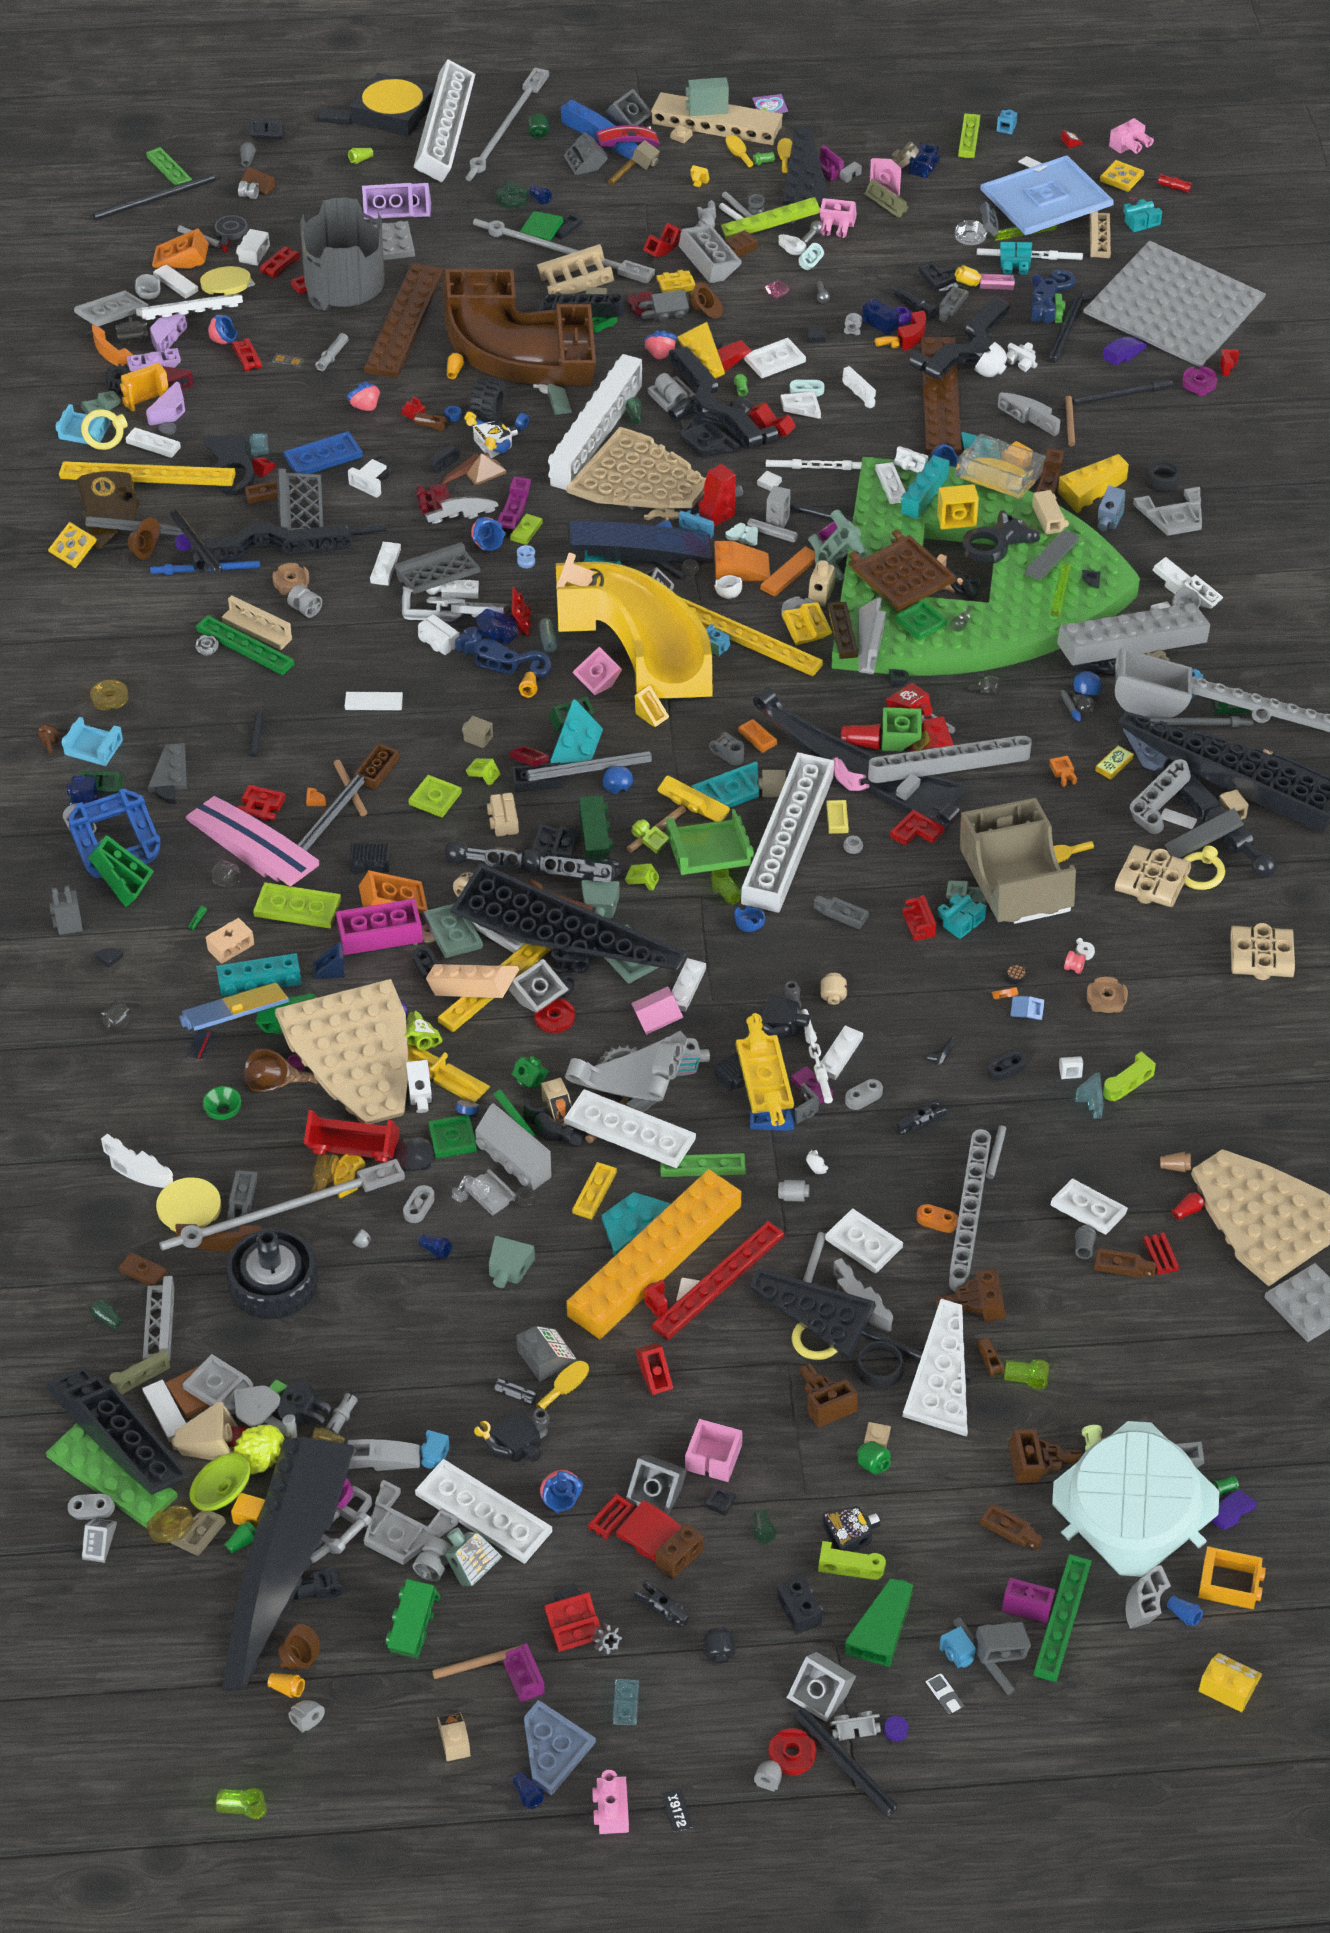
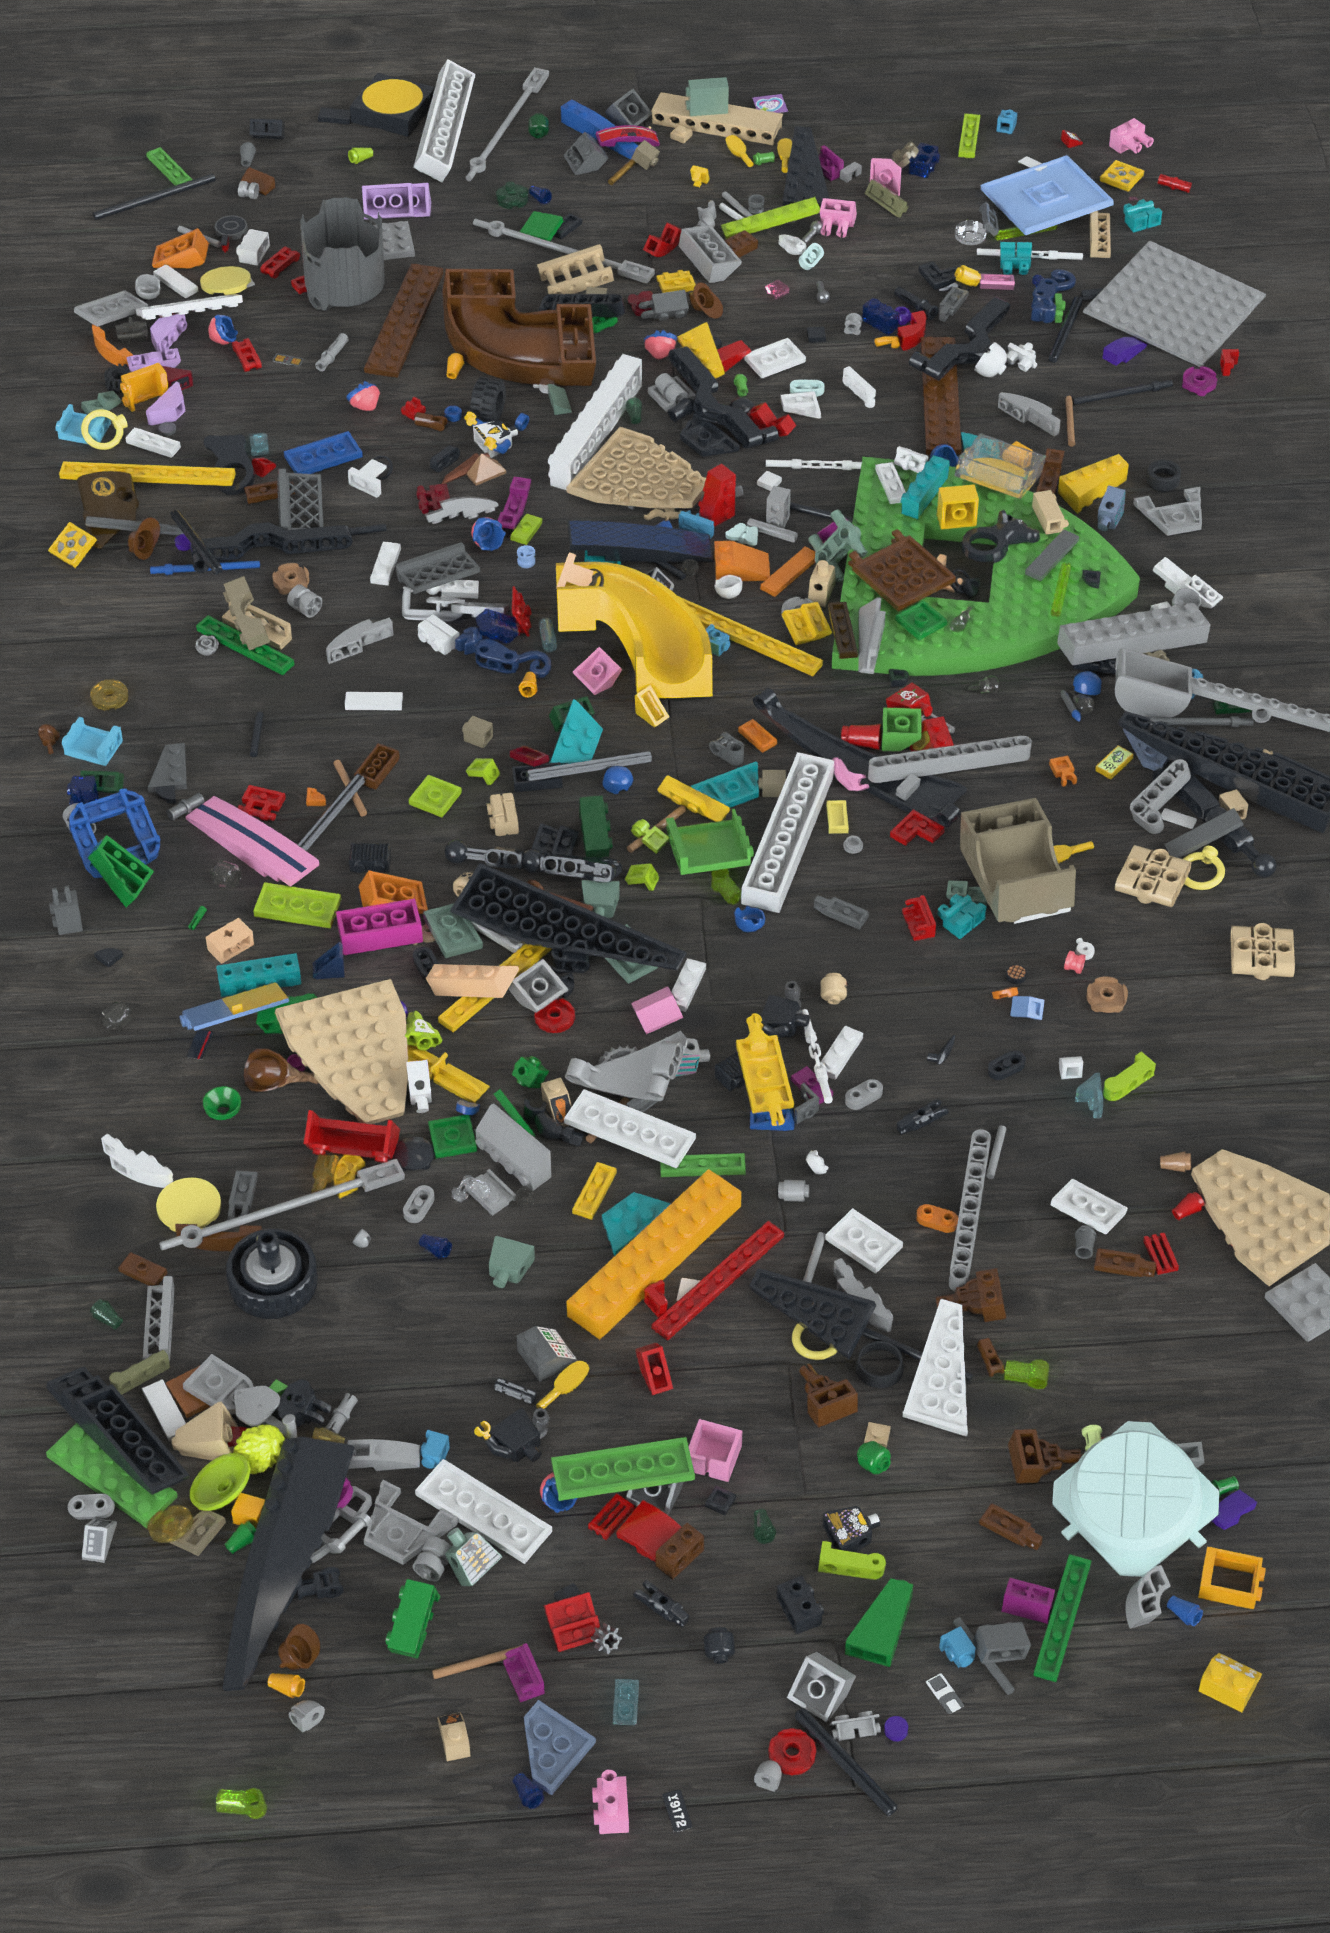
none -> dark grey pin [166,793,204,821]
none -> dark tan arch [223,576,270,650]
none -> light grey slope [326,618,393,664]
none -> bright green plate [551,1437,695,1501]

